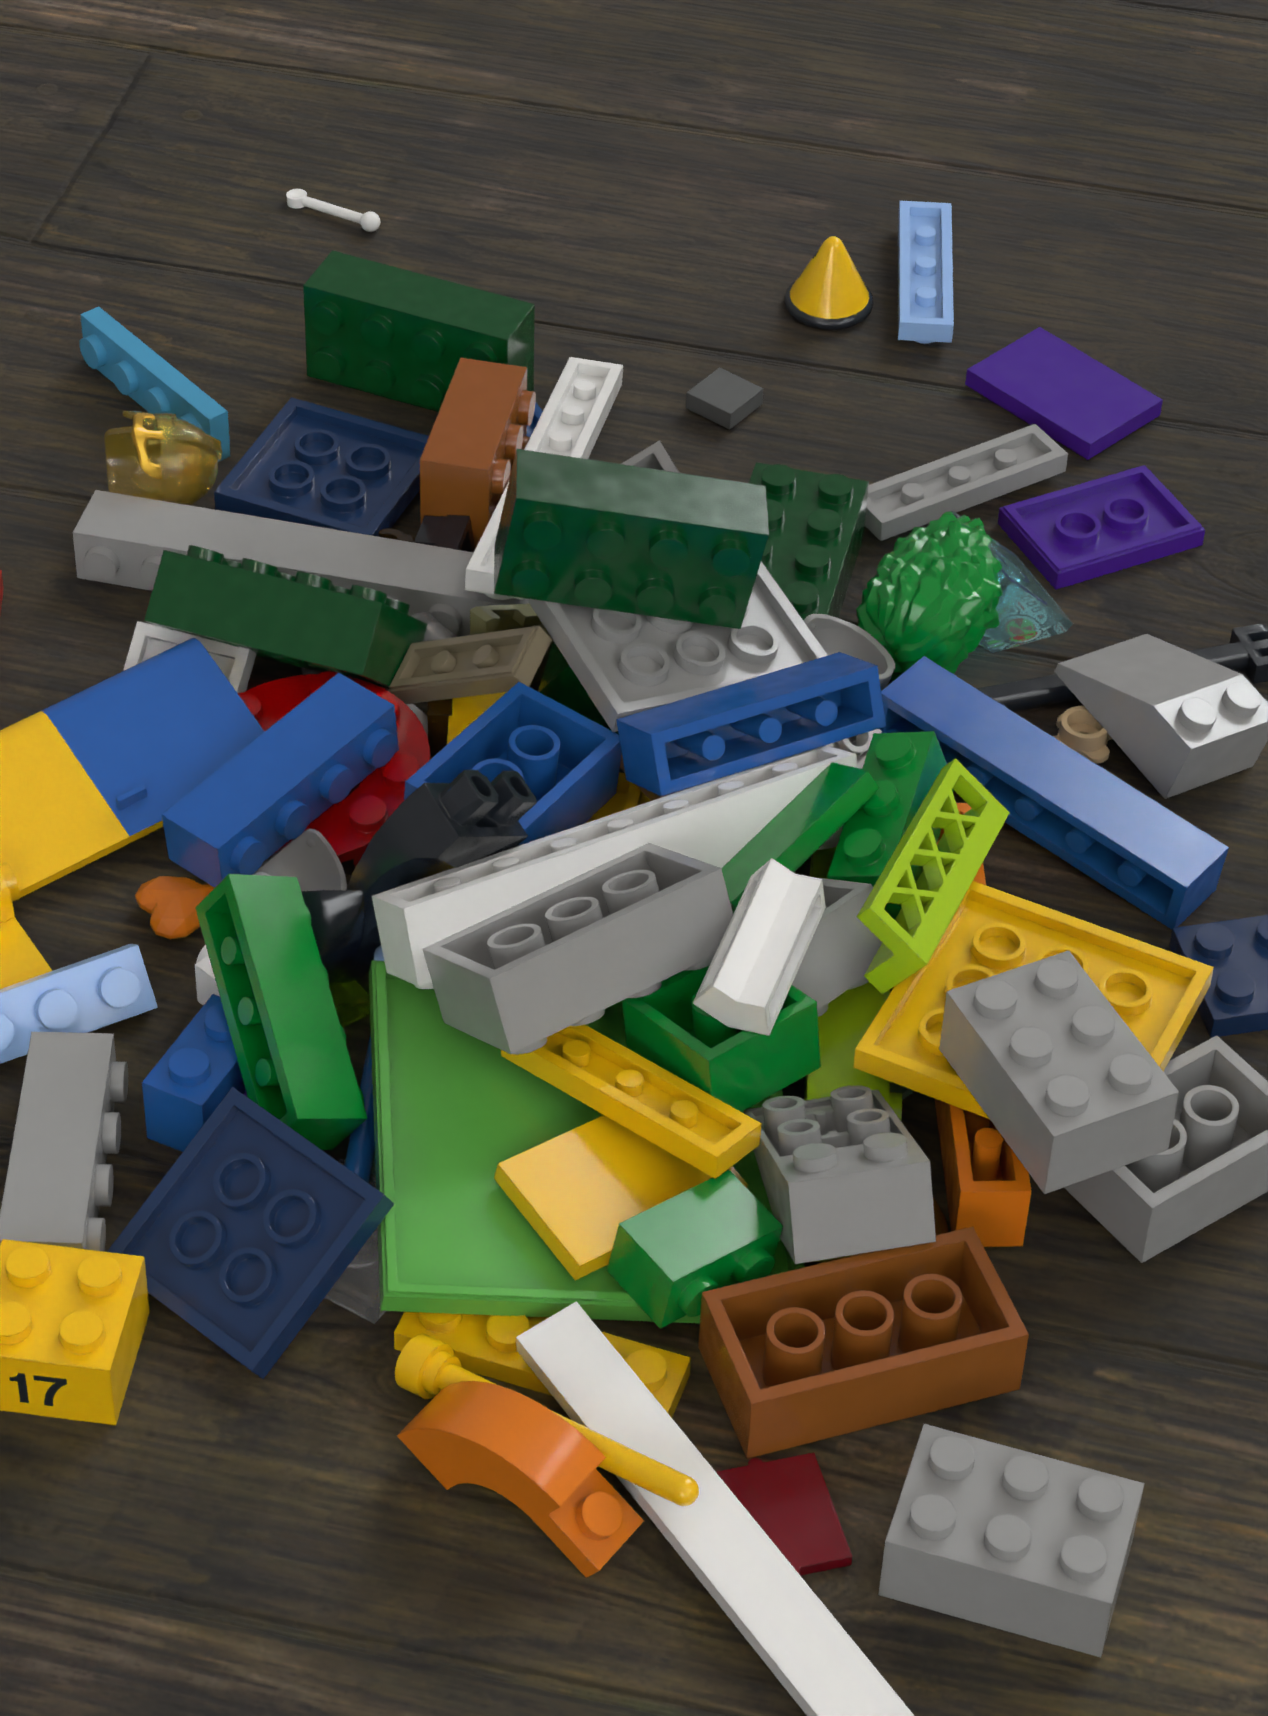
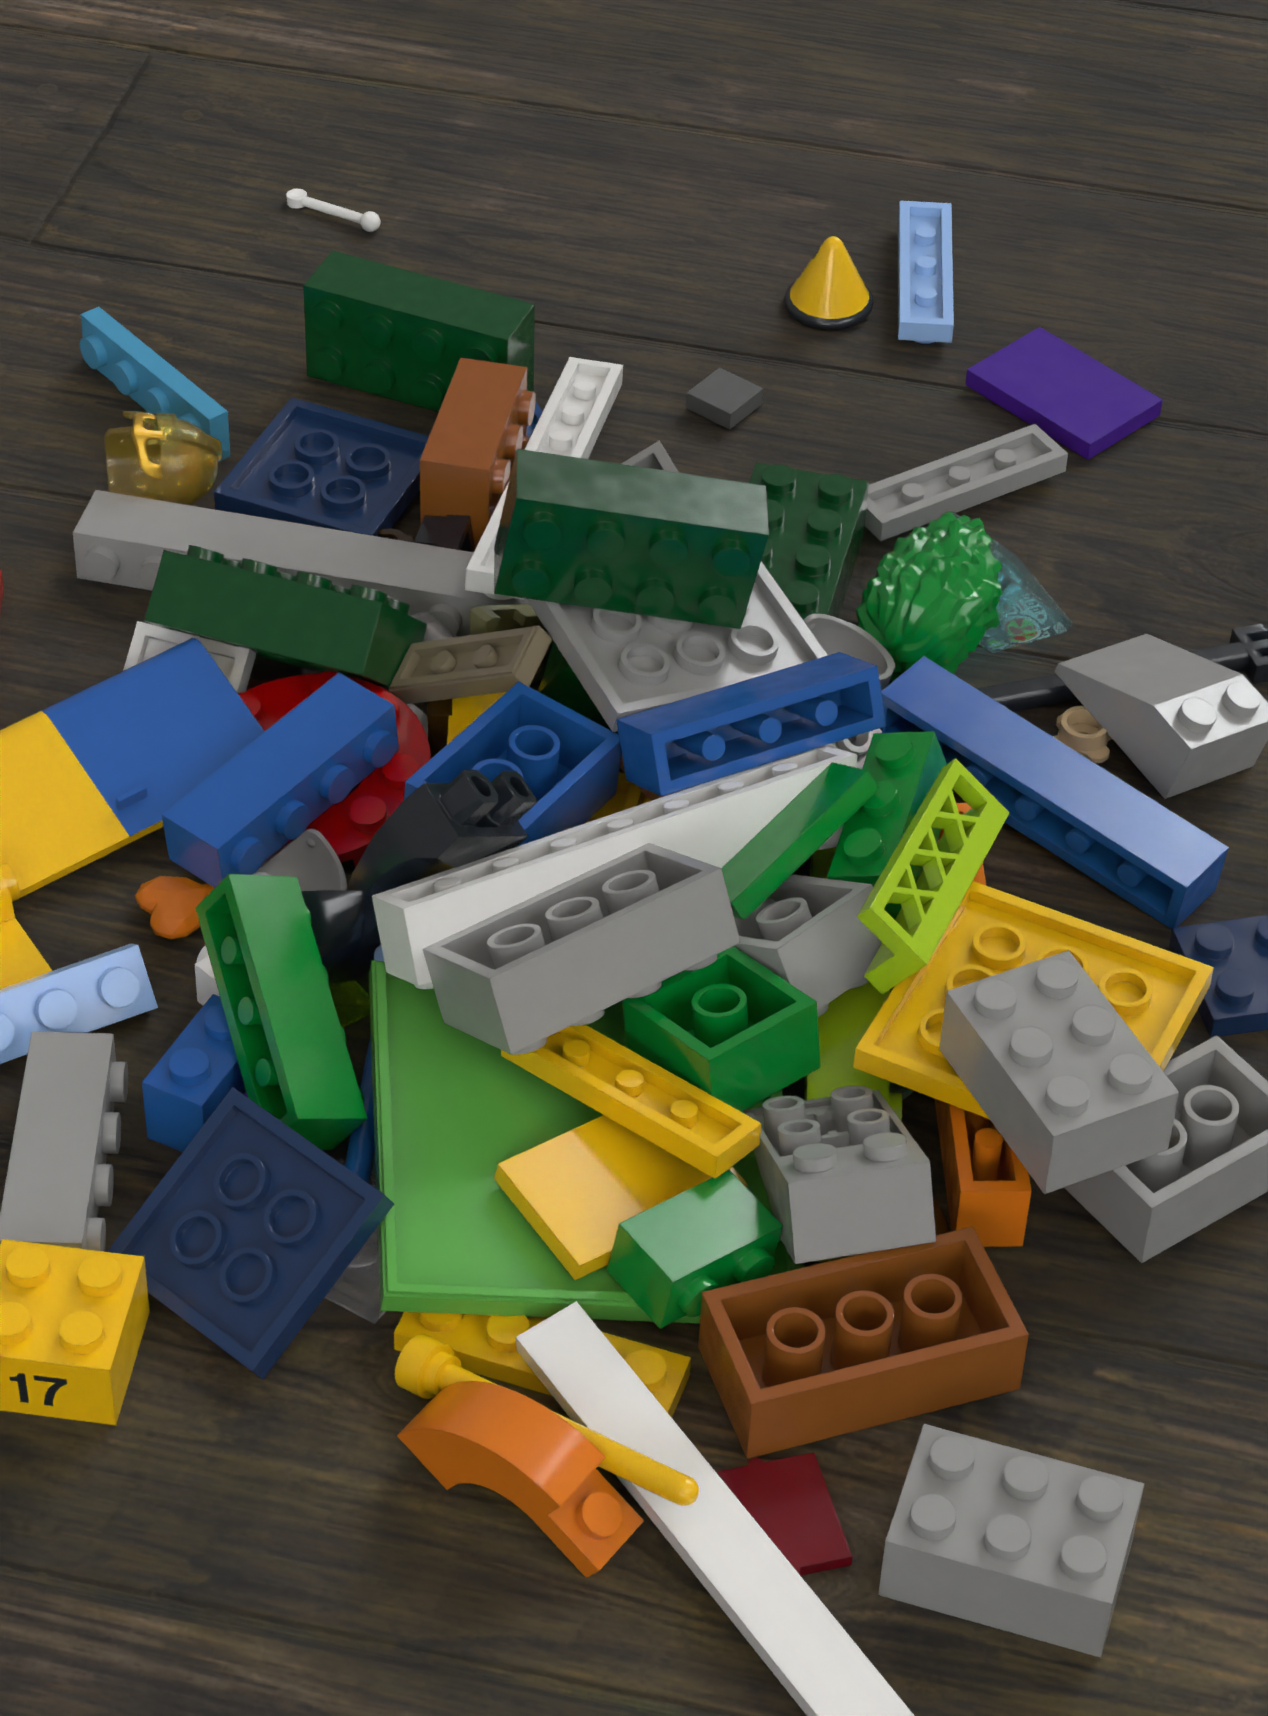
white piece [693,858,826,1036] -> none
dark purple tile [997,465,1205,590] -> none

